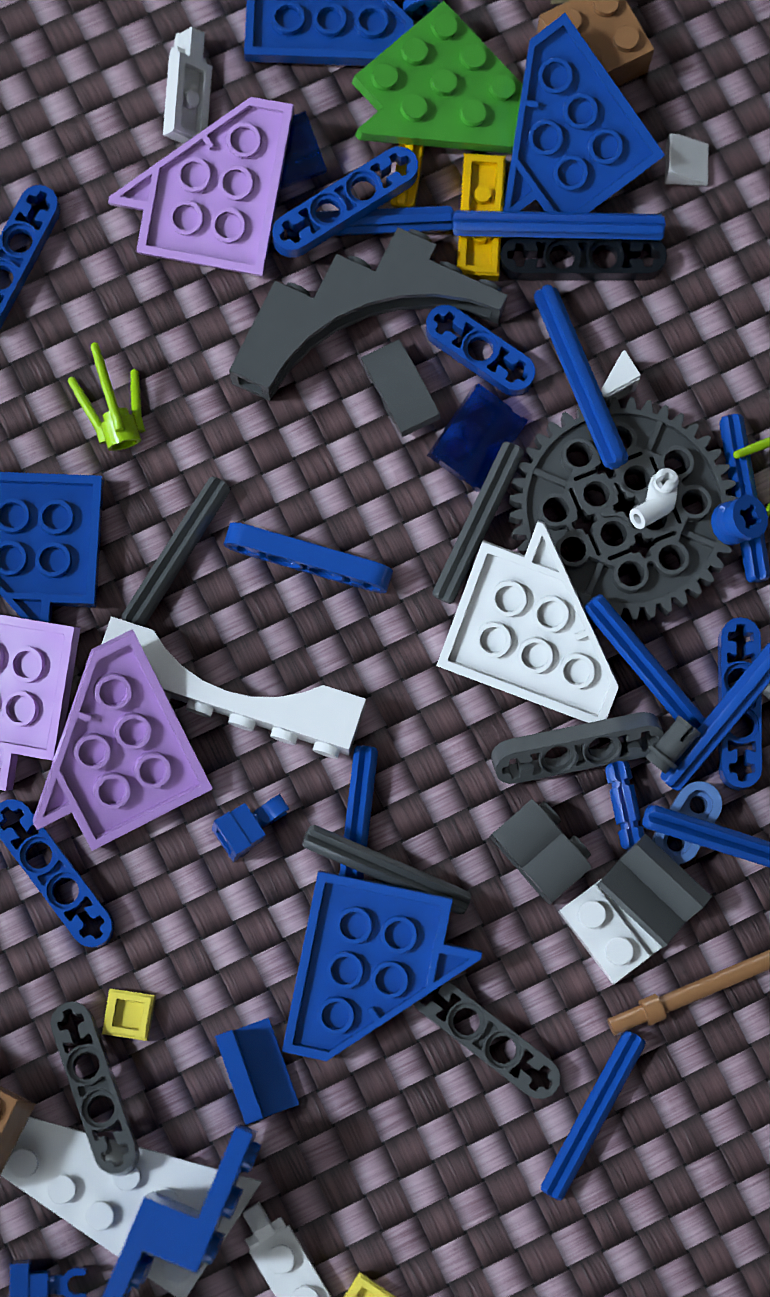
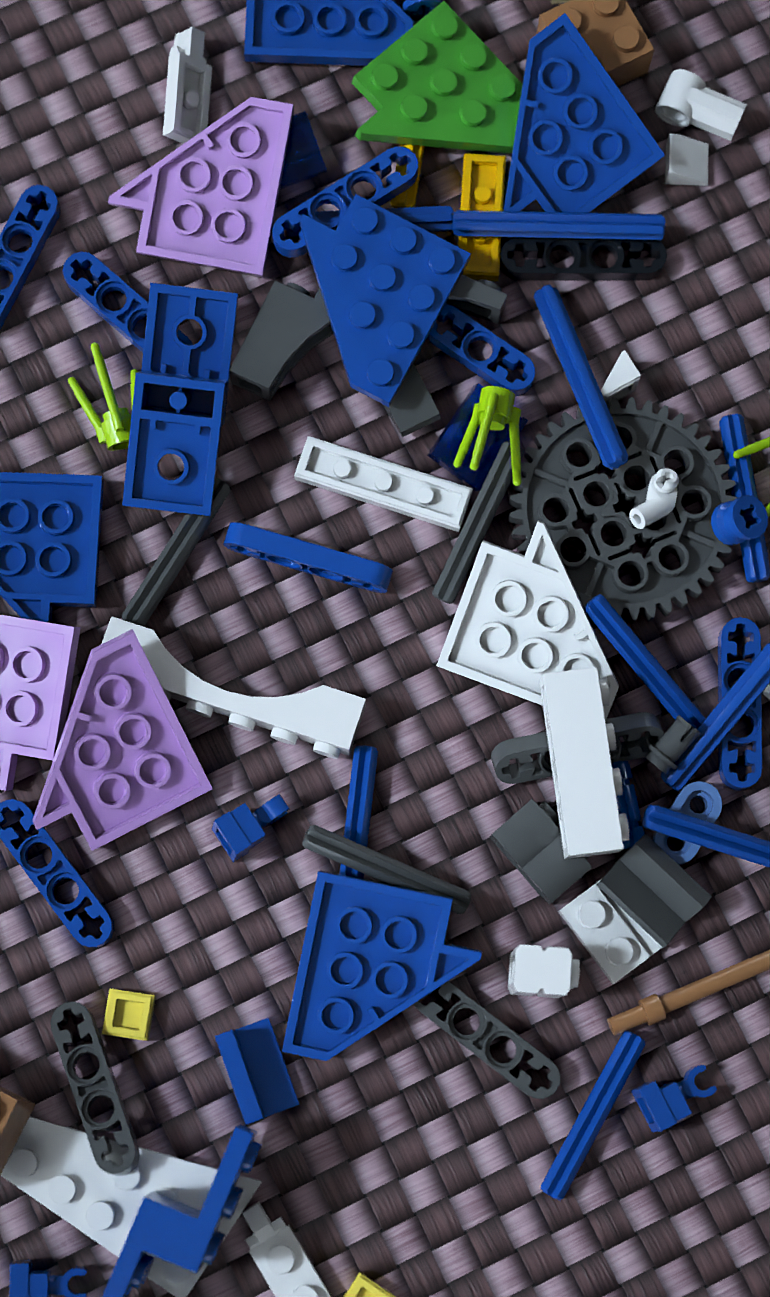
none -> blue beam [63,252,194,353]
none -> blue bracket [122,283,239,516]
none -> white tile [294,436,473,532]
none -> blue wing [300,194,471,407]
none -> lime plant [453,386,522,486]
none -> white brick [508,944,580,998]
none -> white brick [539,667,629,859]
none -> blue piece [631,1065,717,1132]
none -> white piece [655,69,747,141]

